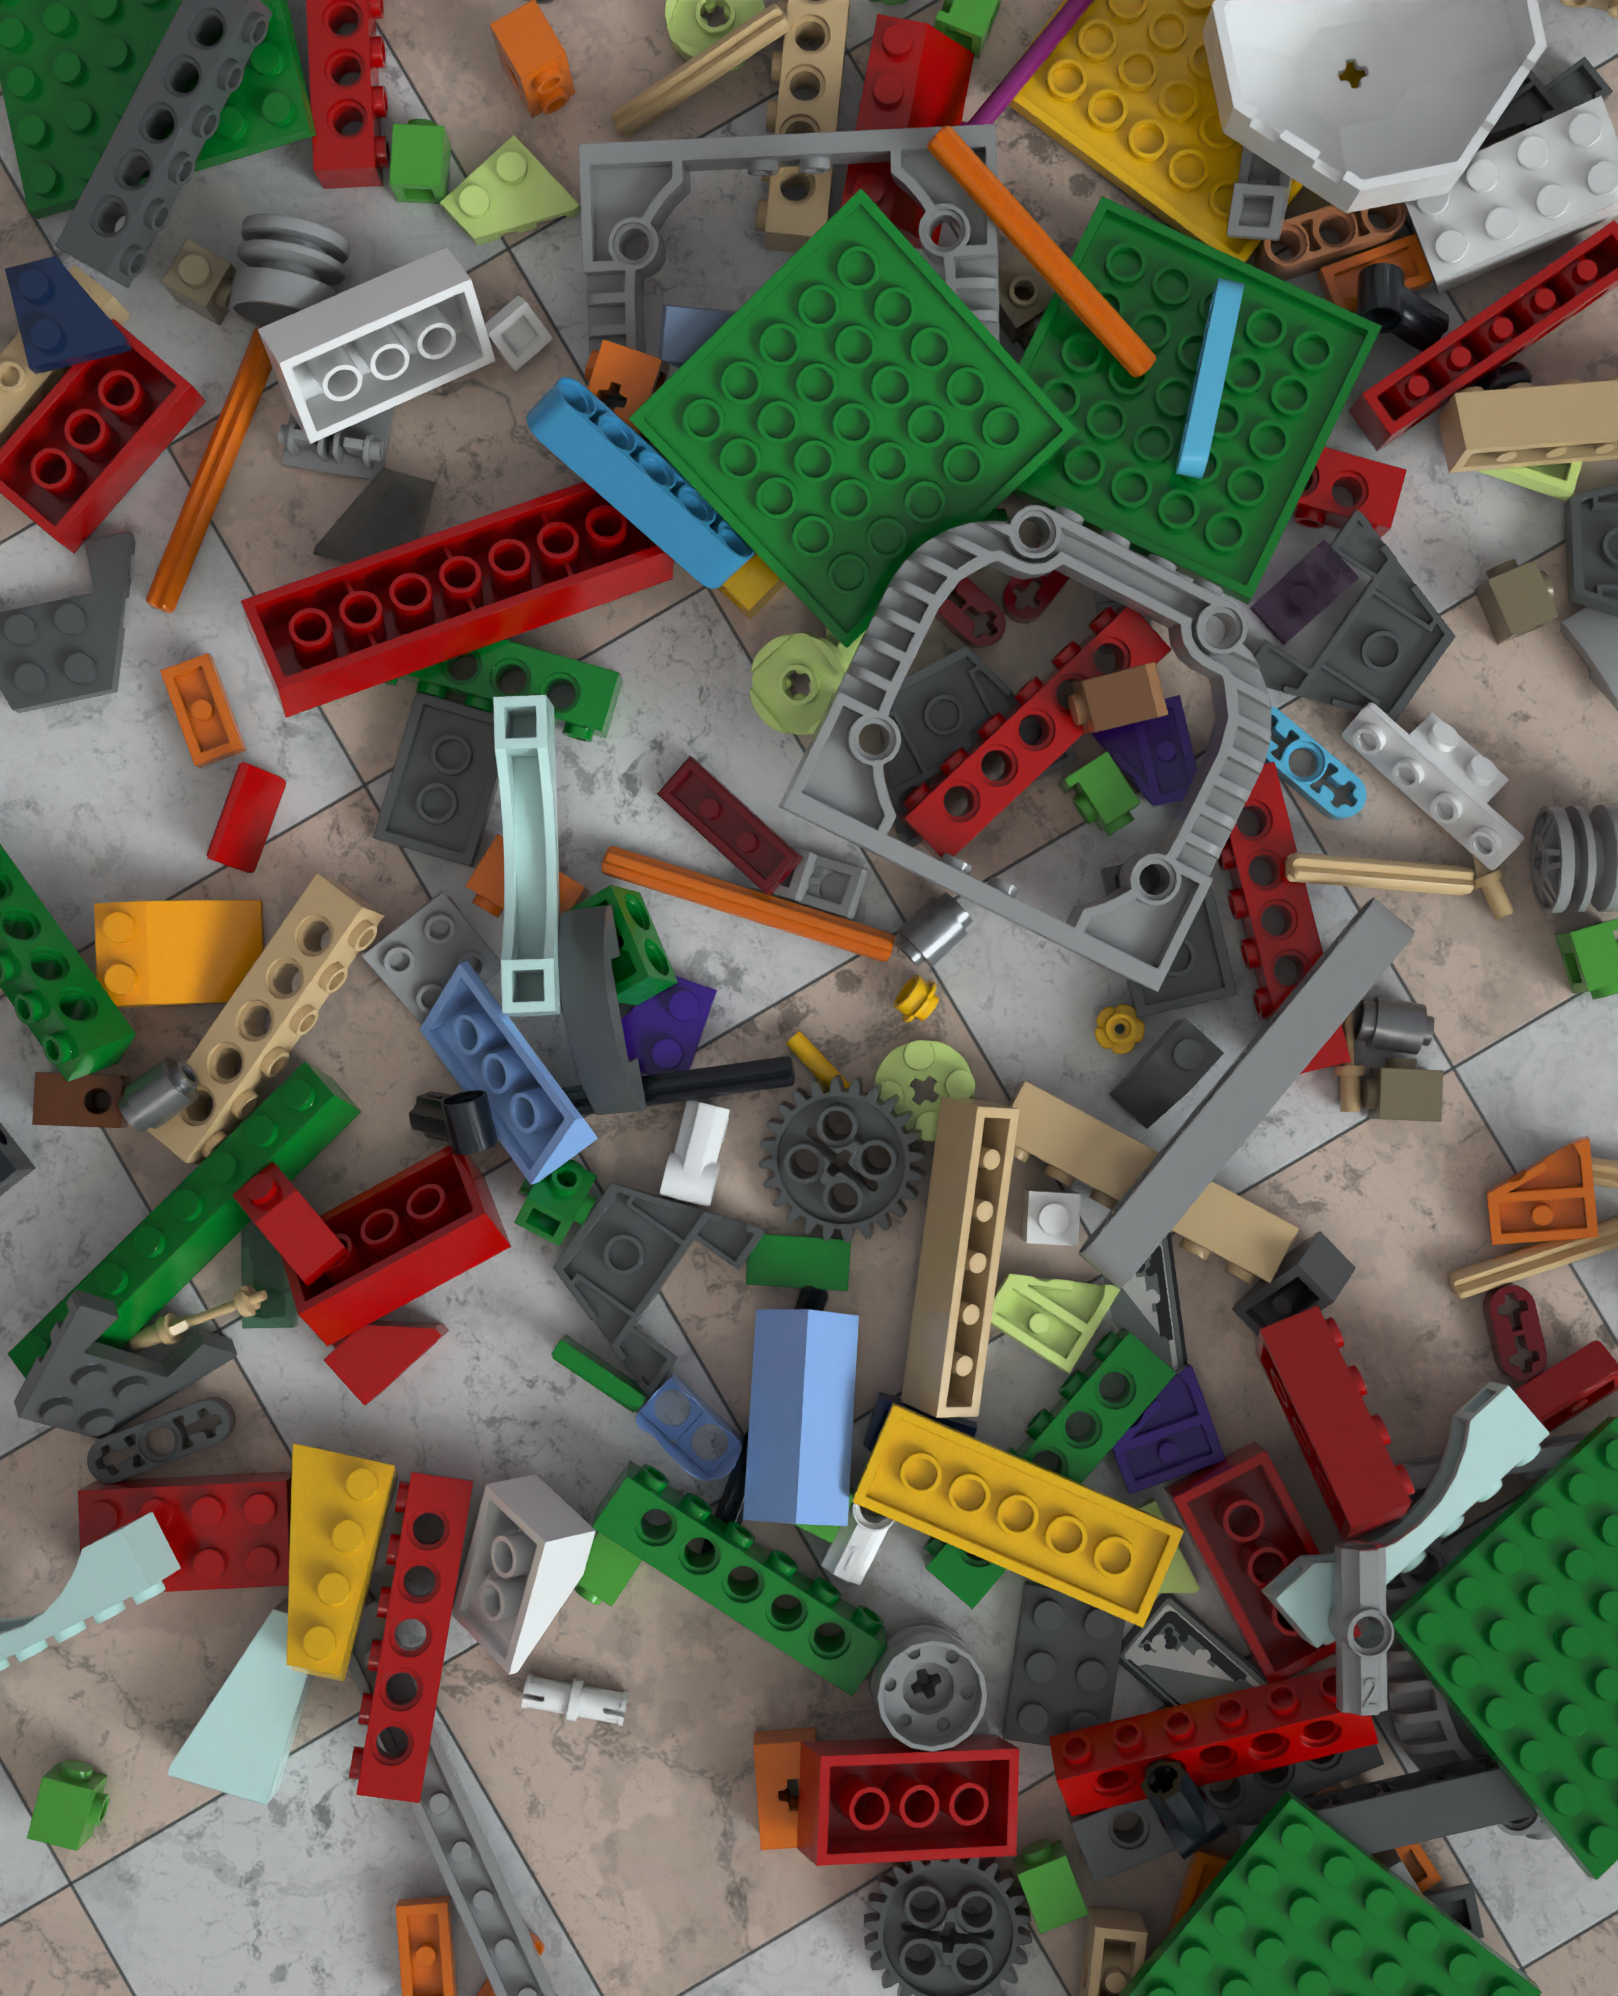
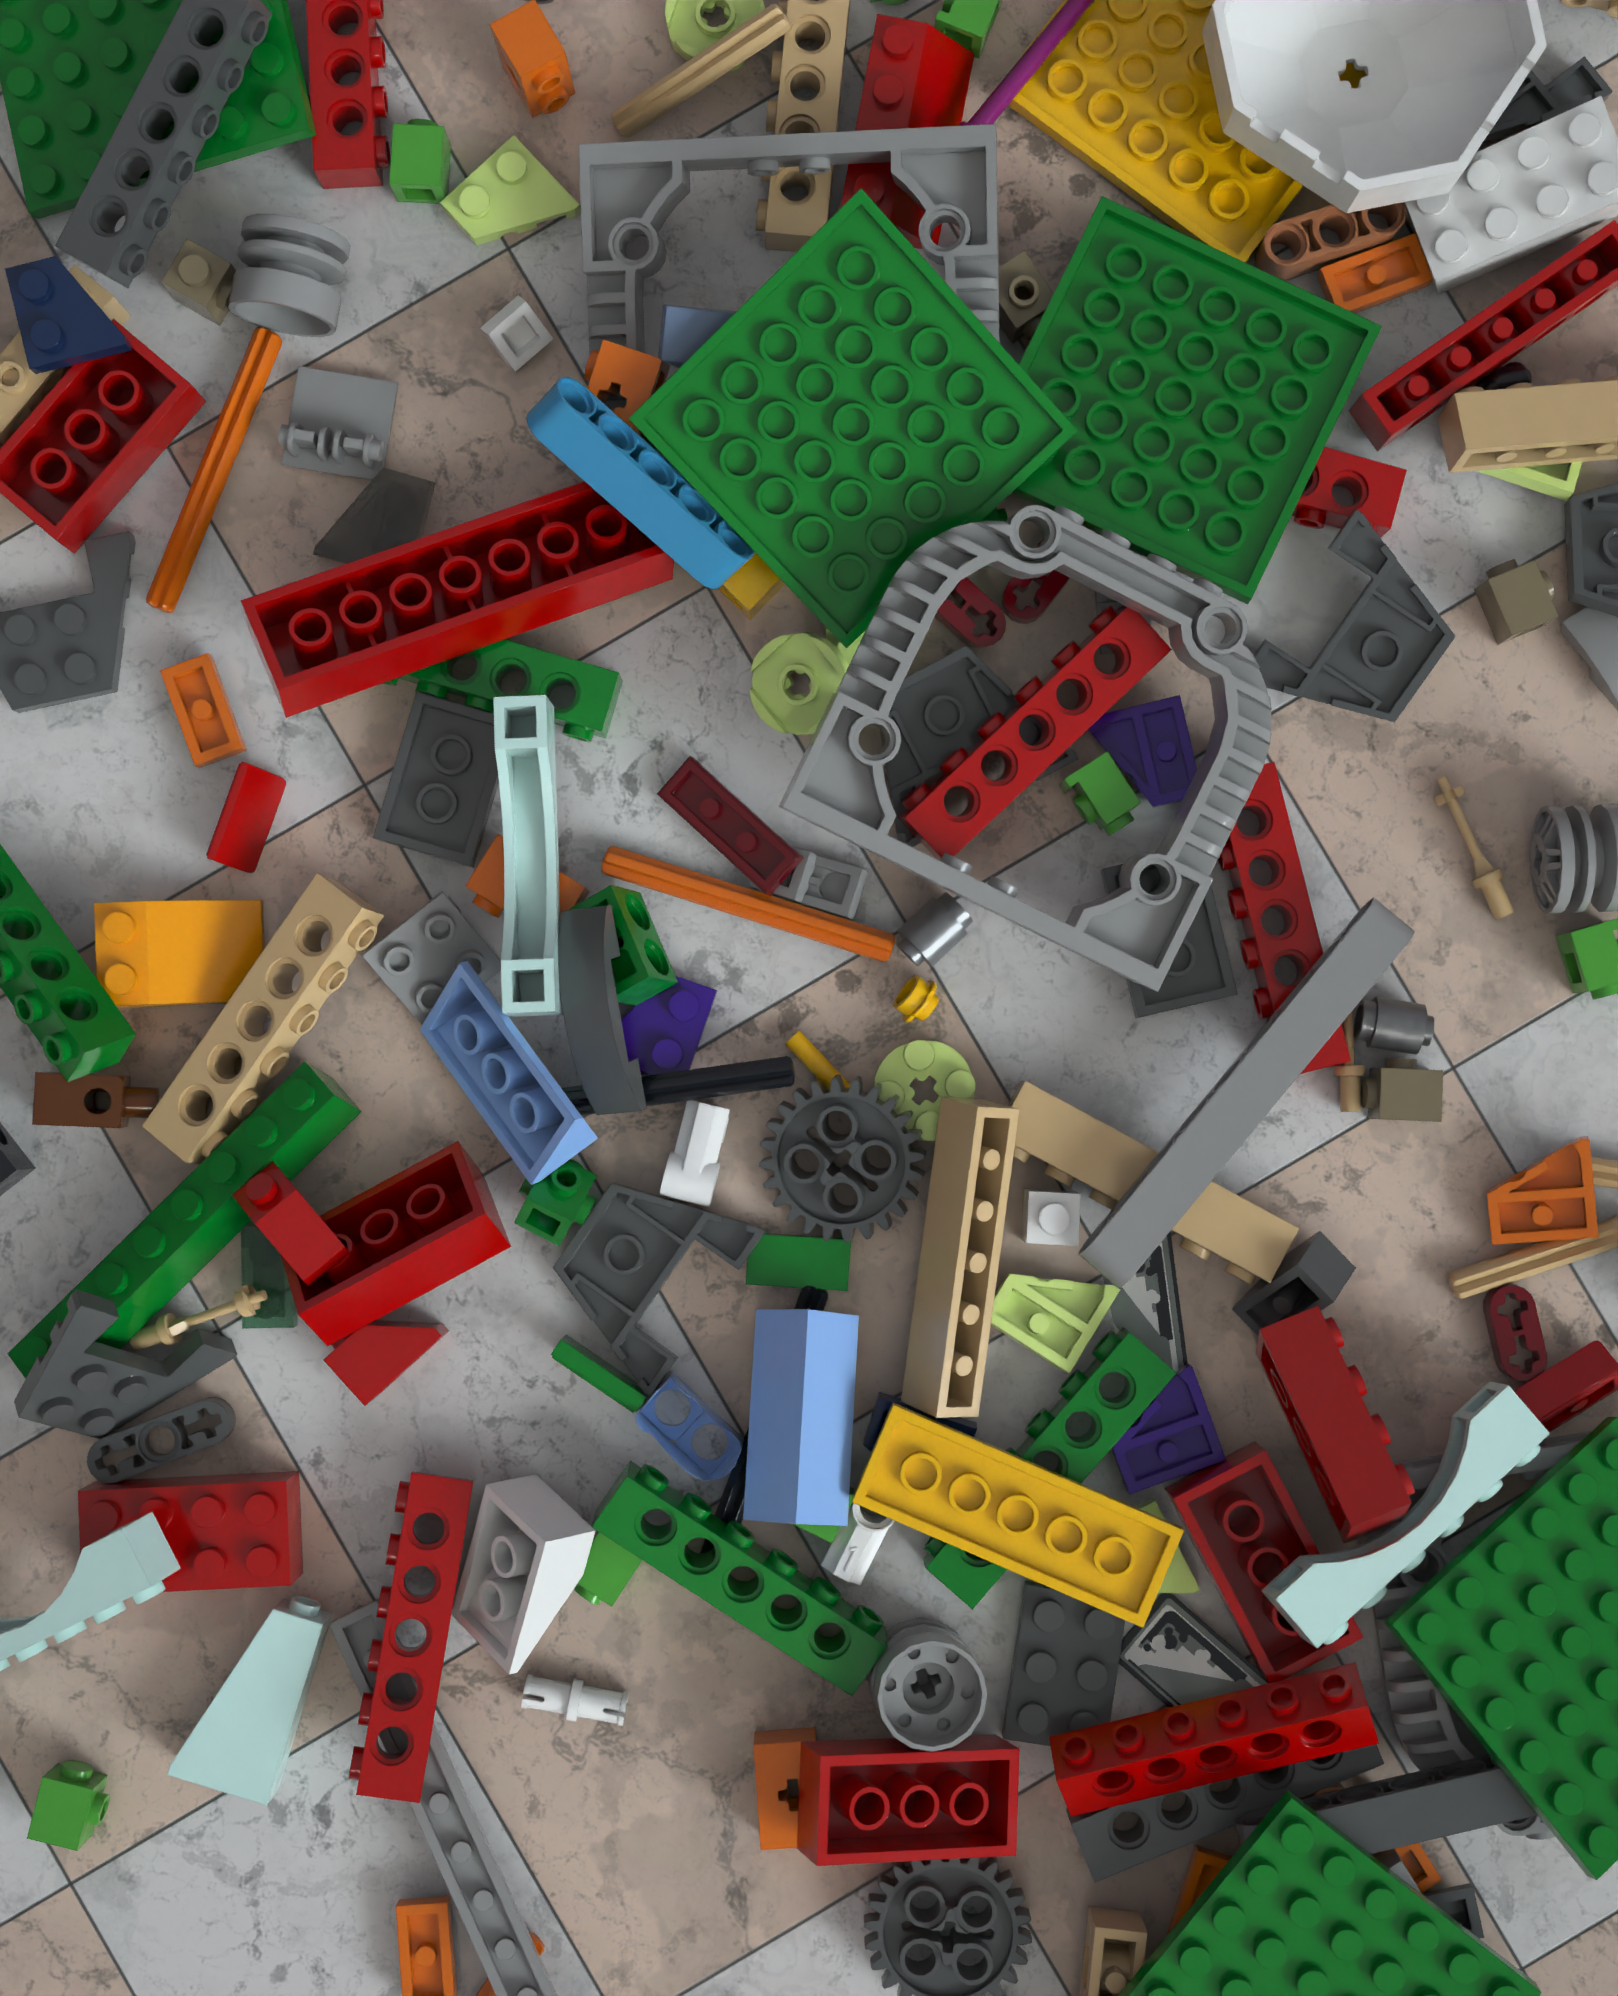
flat silver brick [118,1058,199,1132] -> none
white brick [258,247,496,444] -> none
yellow wedge [286,1443,399,1682] -> none
black piece [409,1090,498,1155] -> none
orange axle [927,125,1156,378] -> none
bright green brick [1013,1840,1089,1934] -> none
medium nougat slope [1068,662,1168,734] -> none
yellow plate [1094,1004,1145,1054] -> none
dark grey slope [1109,1018,1224,1129] -> none
black piece [1140,1759,1228,1860] -> none
medium azure beam [1175,278,1244,479] -> none
light grey slope [1227,146,1292,241] -> none
clear purple slope [1250,539,1359,646] -> none
medium azure beam [1264,706,1367,820] -> none
tan axle [1285,852,1475,896] -> none
light grey piece [1328,1540,1394,1716] -> none
white bracket [1342,702,1524,870] -> none
black piece [1356,263,1449,352] -> none

